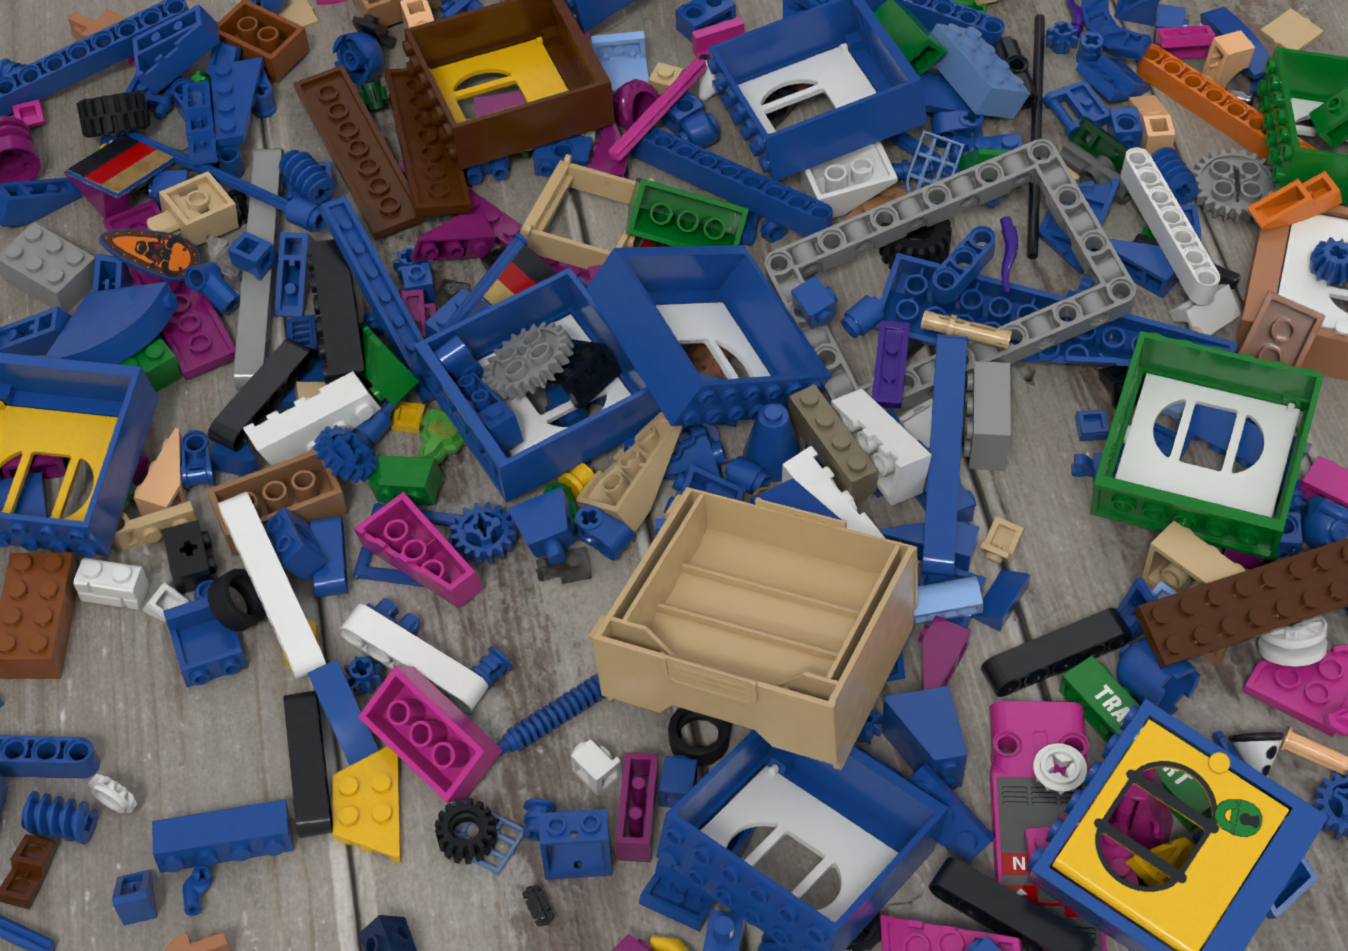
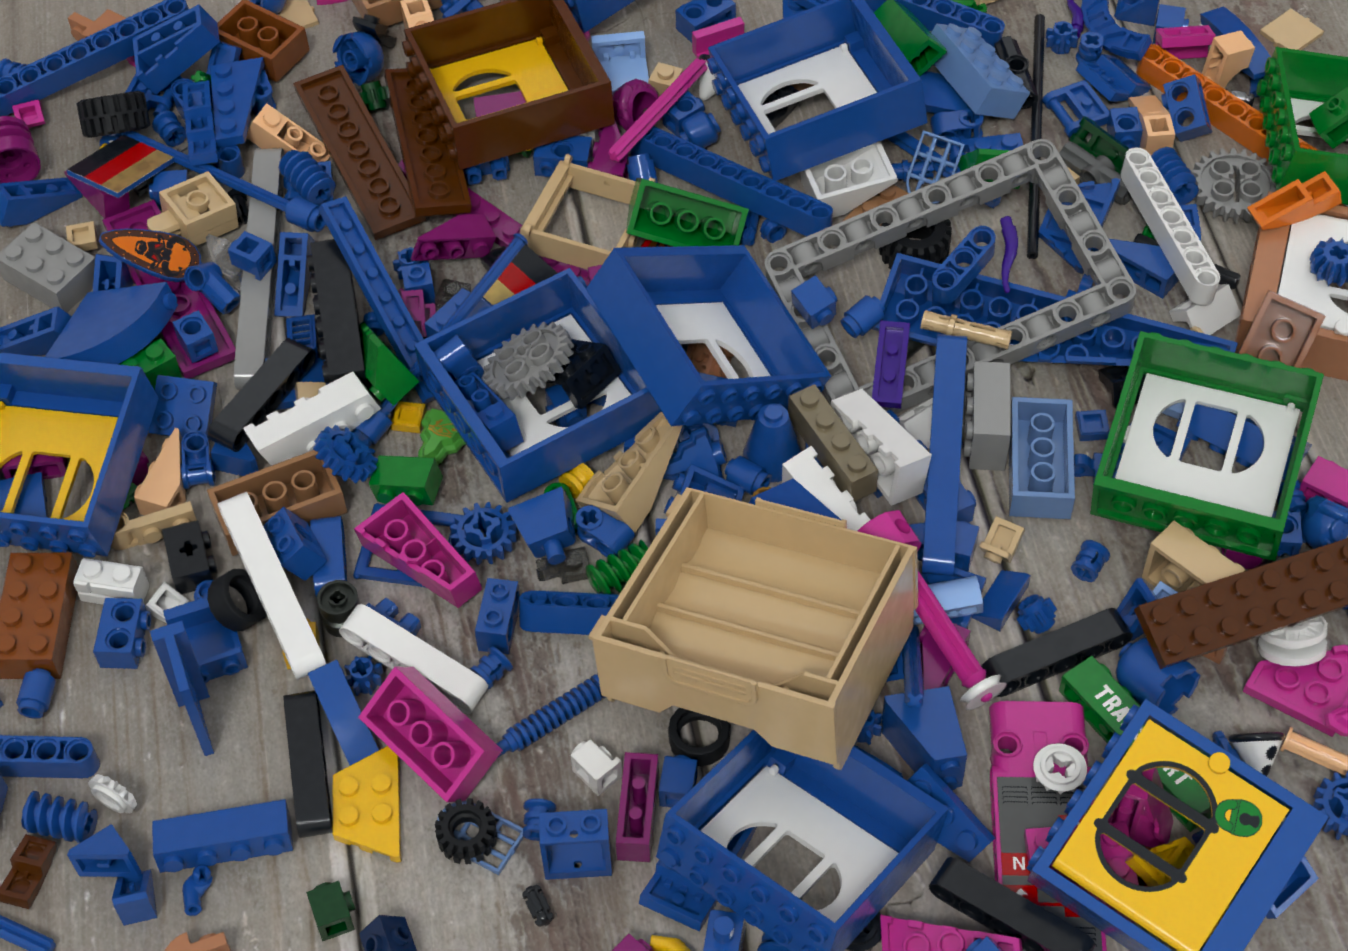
none -> blue brick [16,668,56,719]
none -> tan plate [66,221,98,251]
none -> blue slope [67,824,141,877]
none -> blue brick [93,598,151,669]
none -> blue plate [149,375,217,440]
none -> blue fence [150,621,214,756]
none -> blue bush [152,111,186,147]
none -> blue brick [172,310,219,363]
none -> light nougat slope [246,103,330,162]
none -> dark green brick [306,881,356,942]
none -> pearl dark grey wheel [317,580,360,638]
none -> blue brick [475,578,520,654]
none -> blue beam [519,590,619,635]
none -> green piece [585,540,648,594]
none -> blue brick [626,153,658,183]
none -> dark pink piece [857,510,1007,710]
none -> blue axle [902,625,924,708]
none -> medium blue brick [1009,397,1075,519]
none -> blue gear [1016,594,1057,634]
none -> blue bush [1071,540,1110,582]
none -> blue brick [1161,74,1213,142]

